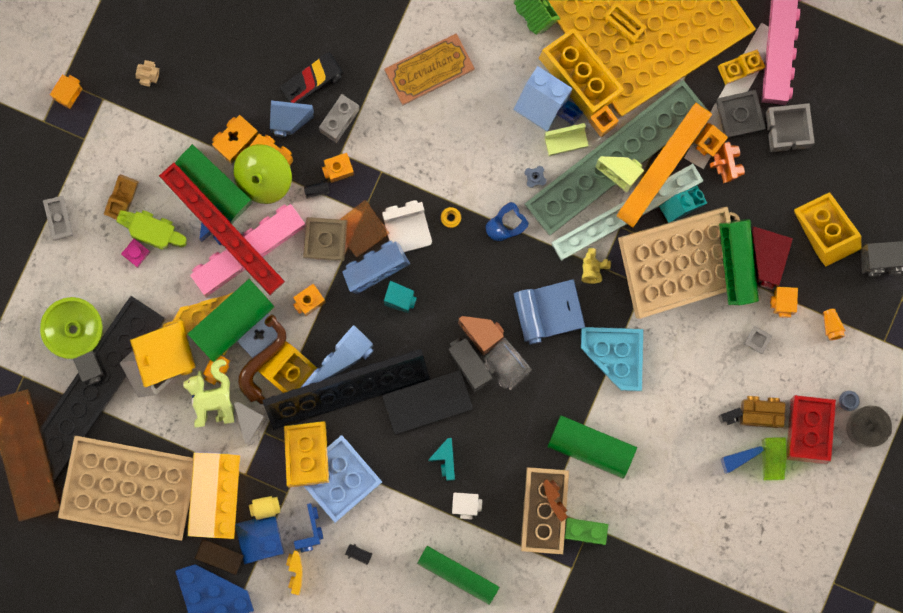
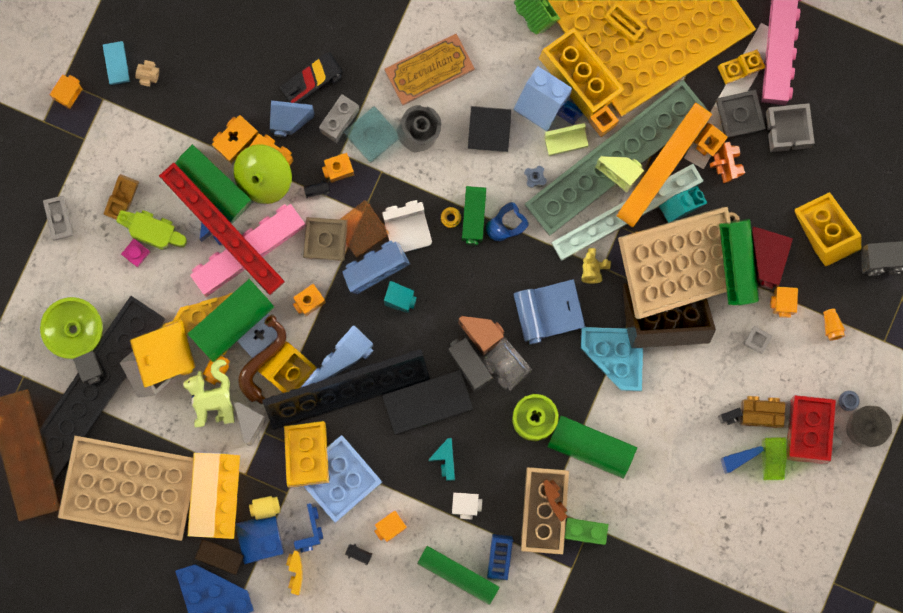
none -> medium azure tile [103,41,130,85]
none -> clear light blue tile [344,106,399,163]
none -> light orange brick [374,511,407,542]
none -> dark grey brick [396,105,441,153]
none -> green slope [462,186,487,245]
none -> black slope [468,106,511,152]
none -> blue slope [487,534,513,580]
none -> lime wheel [512,394,559,441]
none -> dark brown slope [623,283,716,348]

